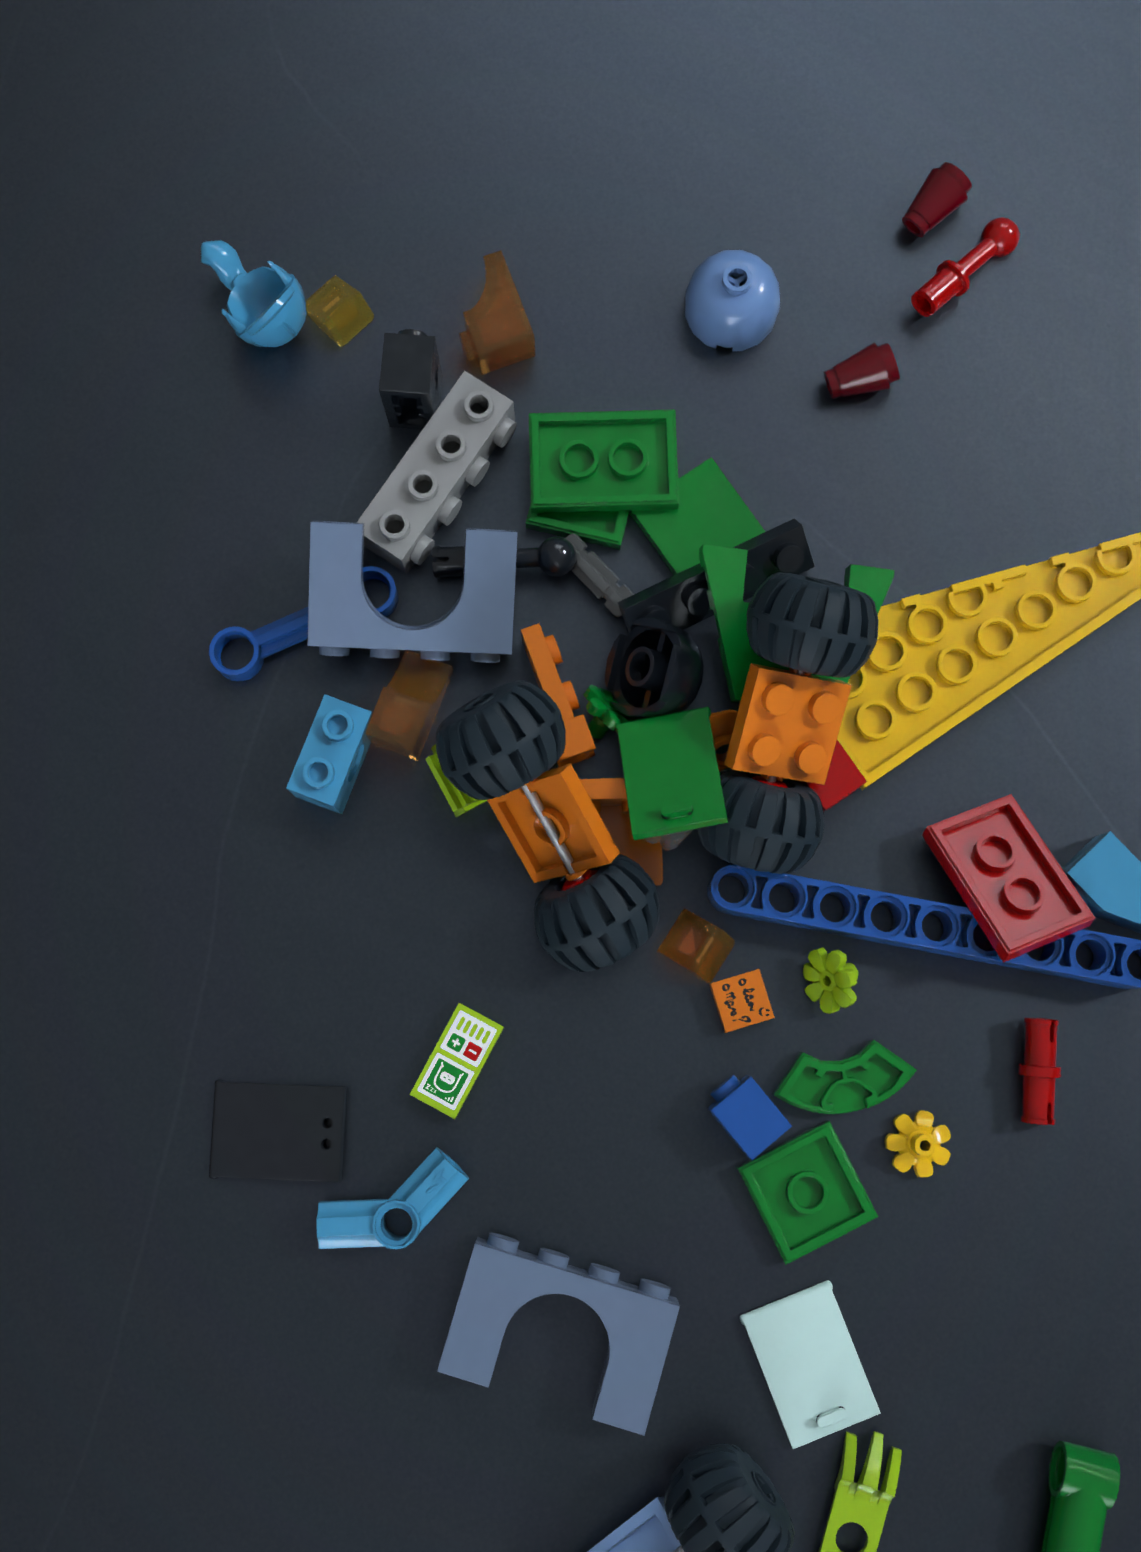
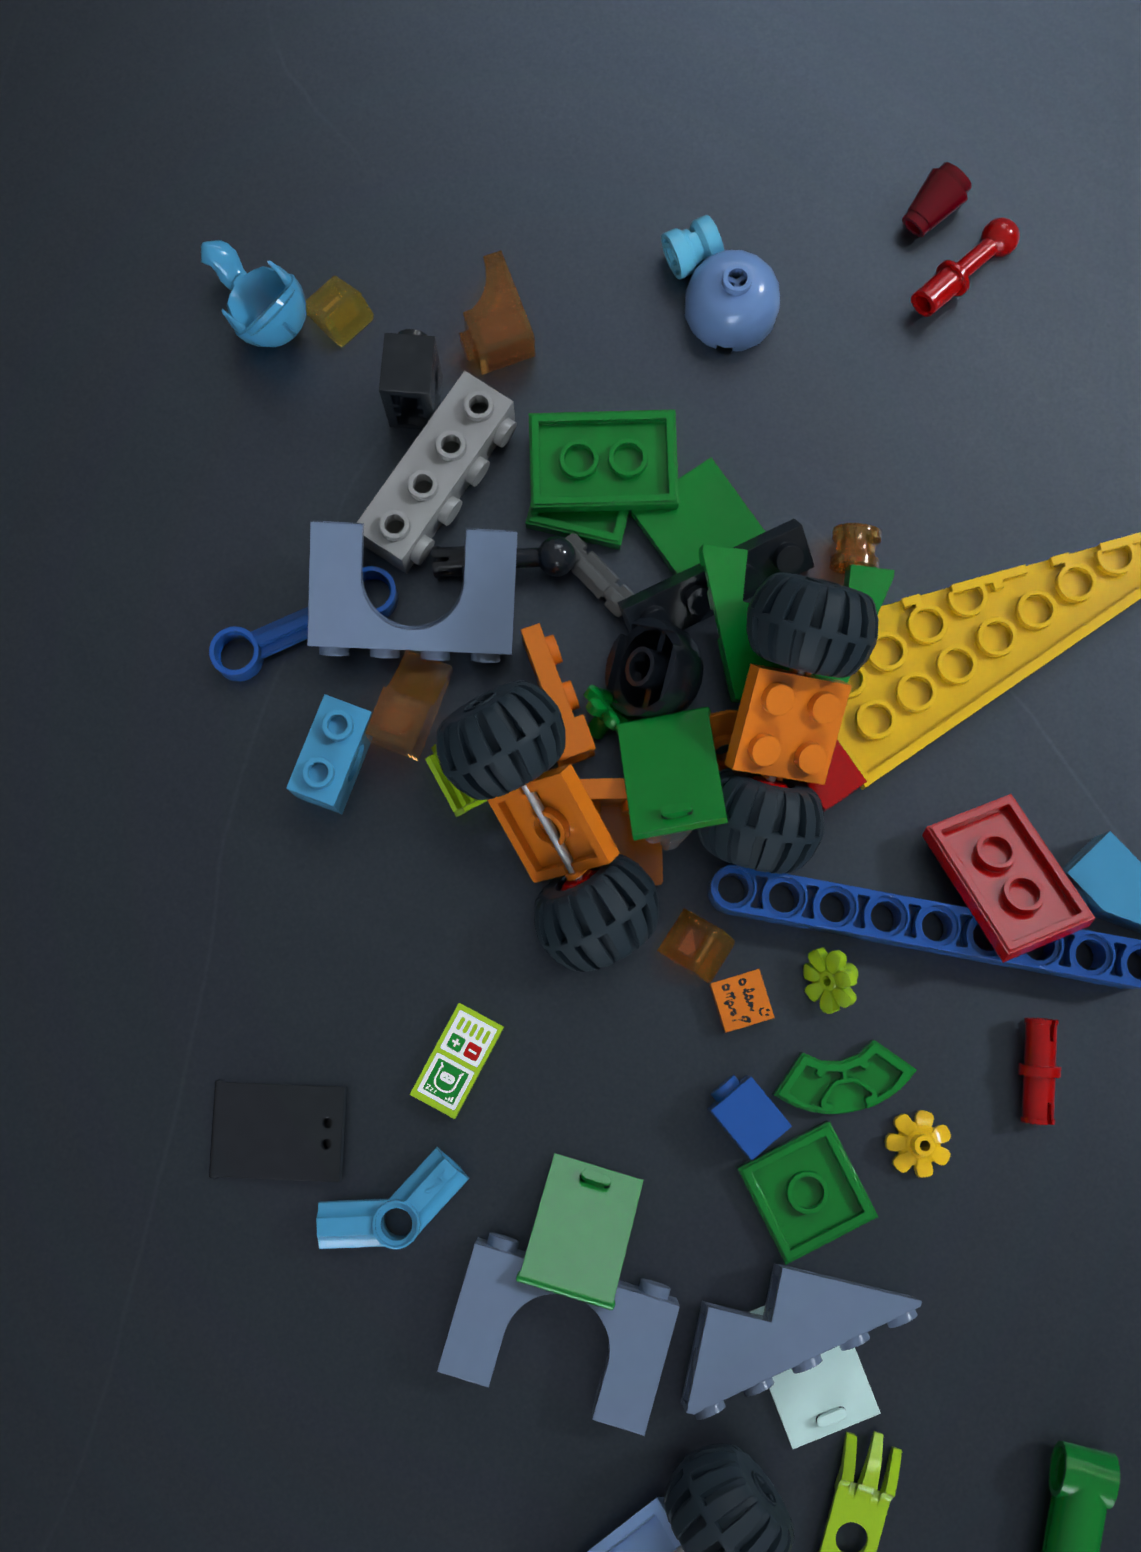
dark red cone [823,342,900,399] -> none
none -> green container [516,1153,644,1310]
none -> medium azure wheel [661,215,724,280]
none -> sand blue slope [681,1263,922,1420]
none -> clear orange wheel [829,523,882,575]

